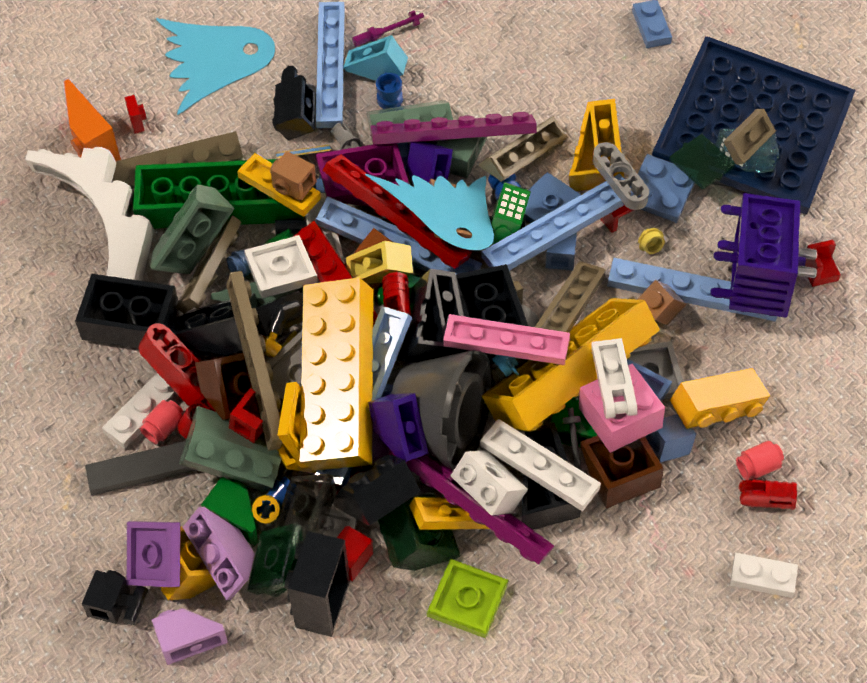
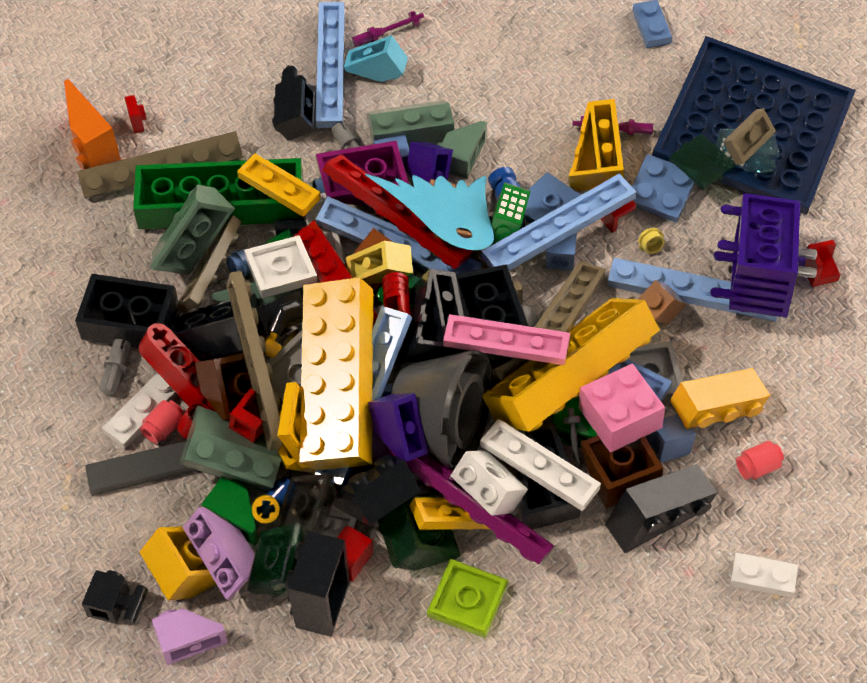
white arch [25,147,155,281] -> none
medium lavender plate [126,521,180,587] -> none
medium azure piece [156,18,275,115] -> none
medium nougat brick [270,151,317,201] -> none
sticker [276,145,331,158] -> none
magenta plate [370,112,537,145] -> none
blue wheel [376,73,403,109] -> none
dark tan slope [478,116,568,182] -> none
dark azure plate [492,355,519,377] -> none
white plate [591,338,637,419] -> none
light grey beam [593,142,649,210] -> none
red hinge [739,480,797,510] -> none
none -> light grey axle [99,338,131,395]
none -> magenta piece [572,116,653,136]
none -> black wedge [605,464,718,553]

